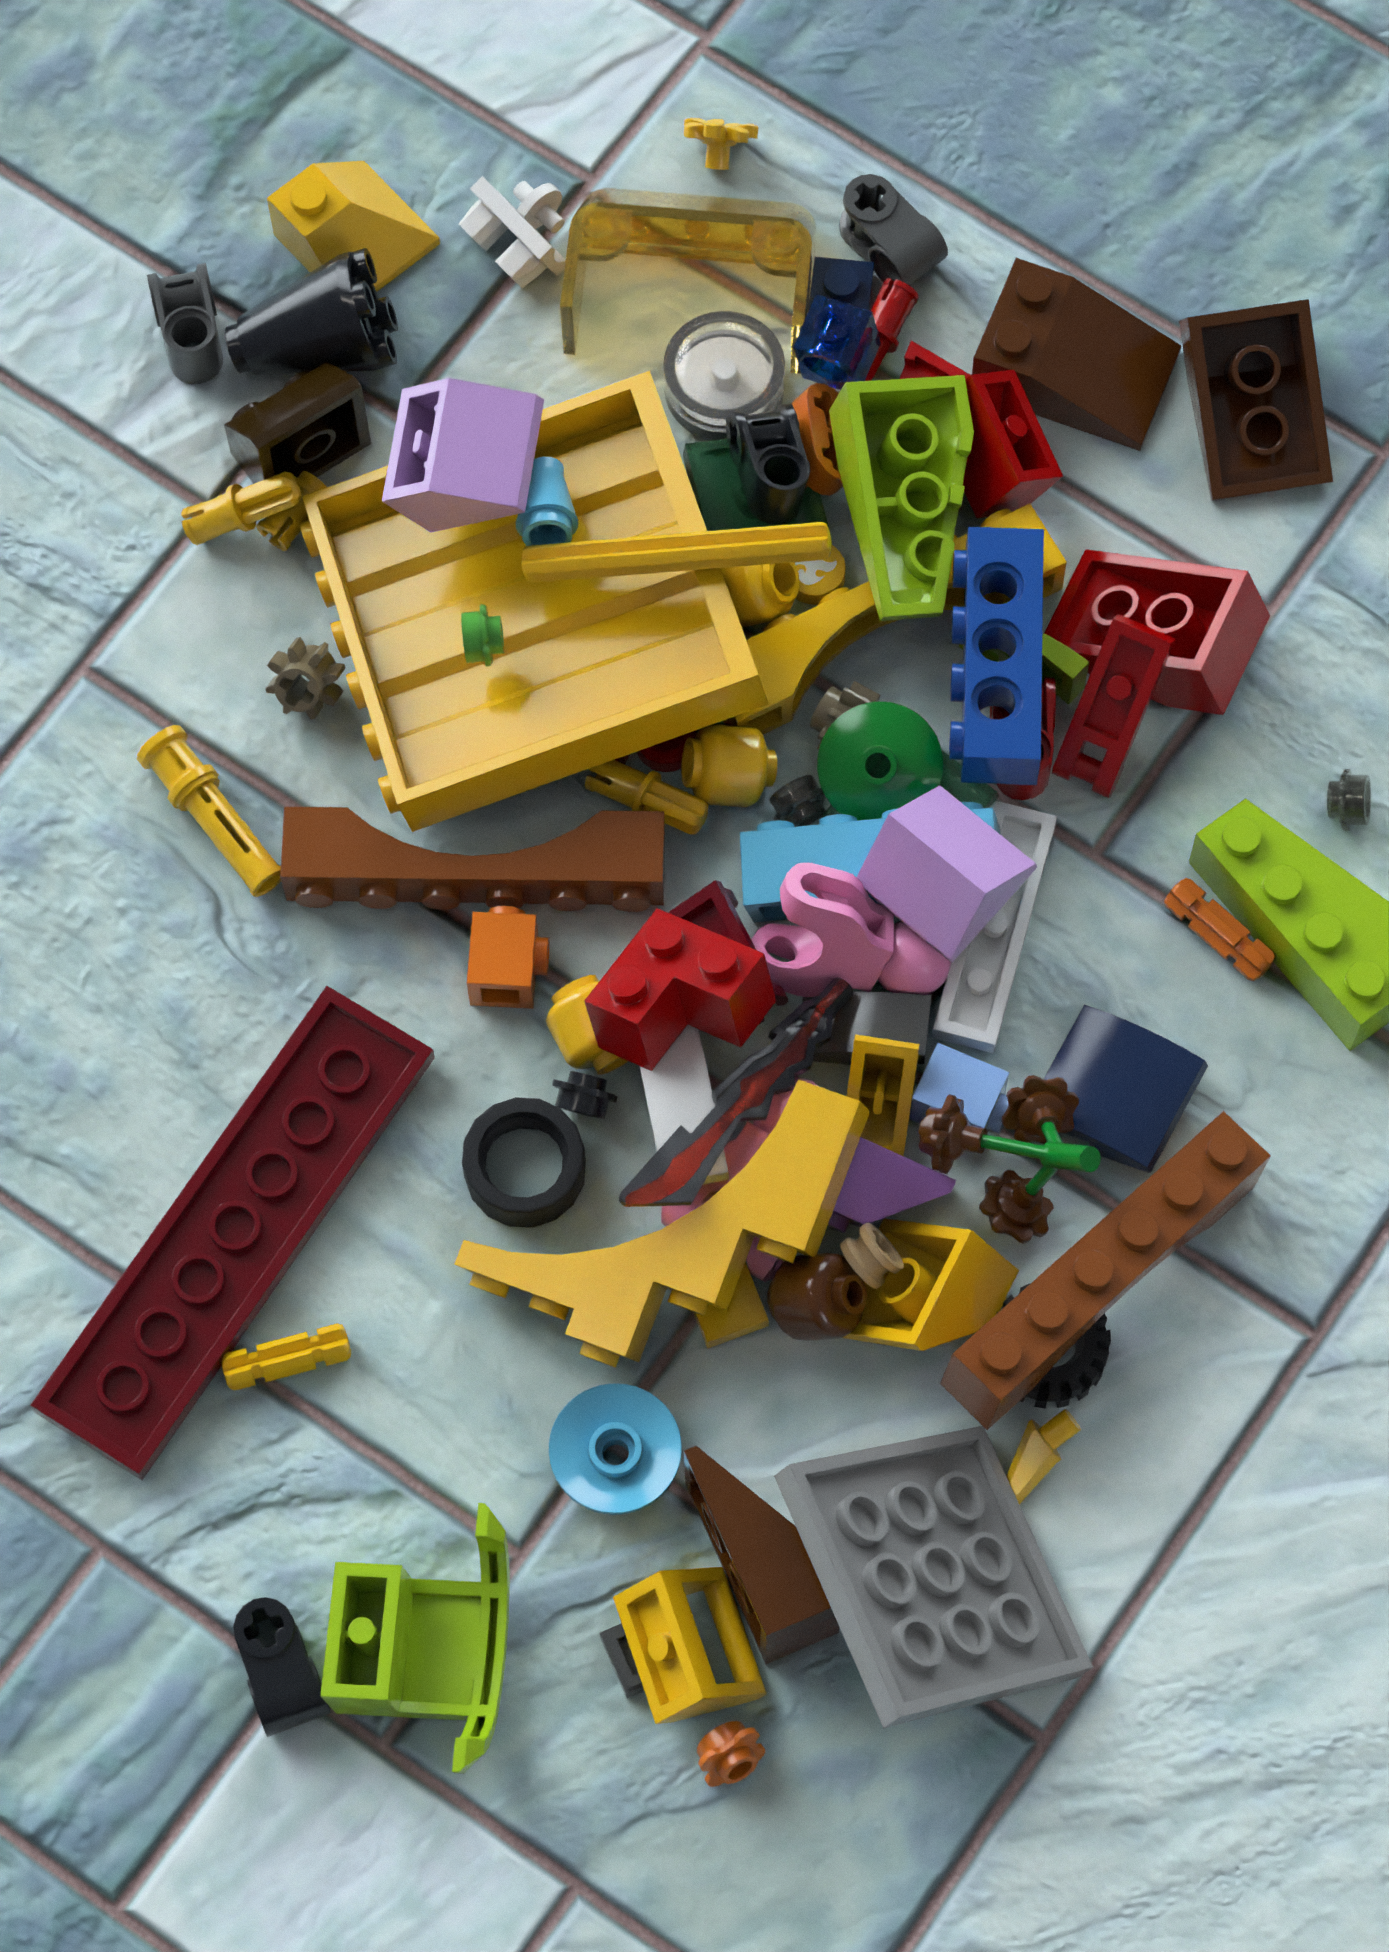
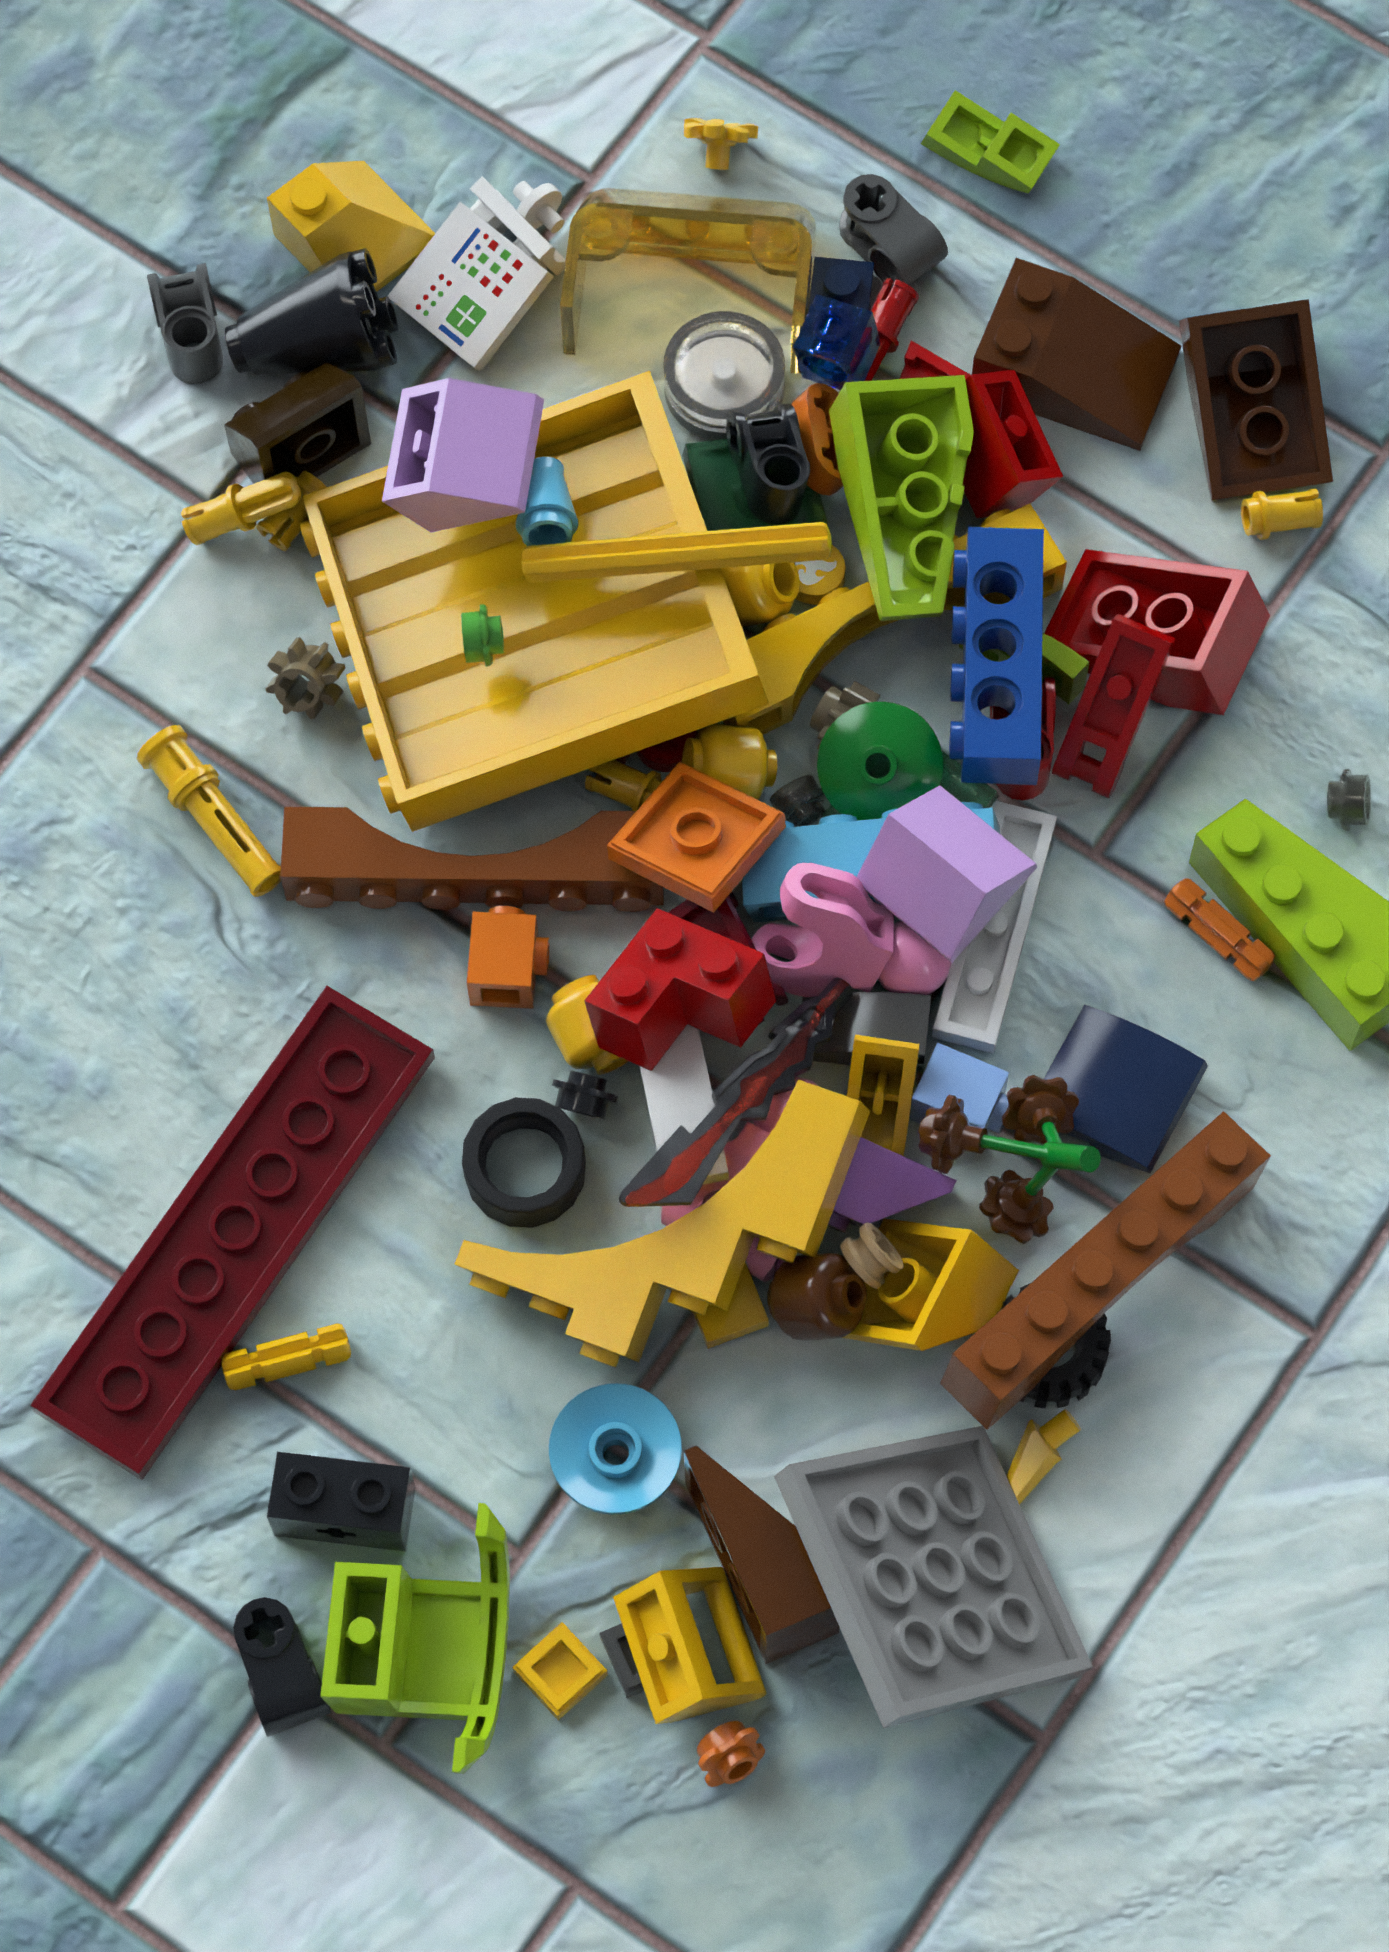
none -> black brick [267,1452,416,1552]
none -> white tile [388,201,554,372]
none -> yellow tile [512,1622,608,1721]
none -> orange tile [607,762,786,913]
none -> lime slope [921,90,1060,194]
none -> yellow pin [1241,488,1323,540]

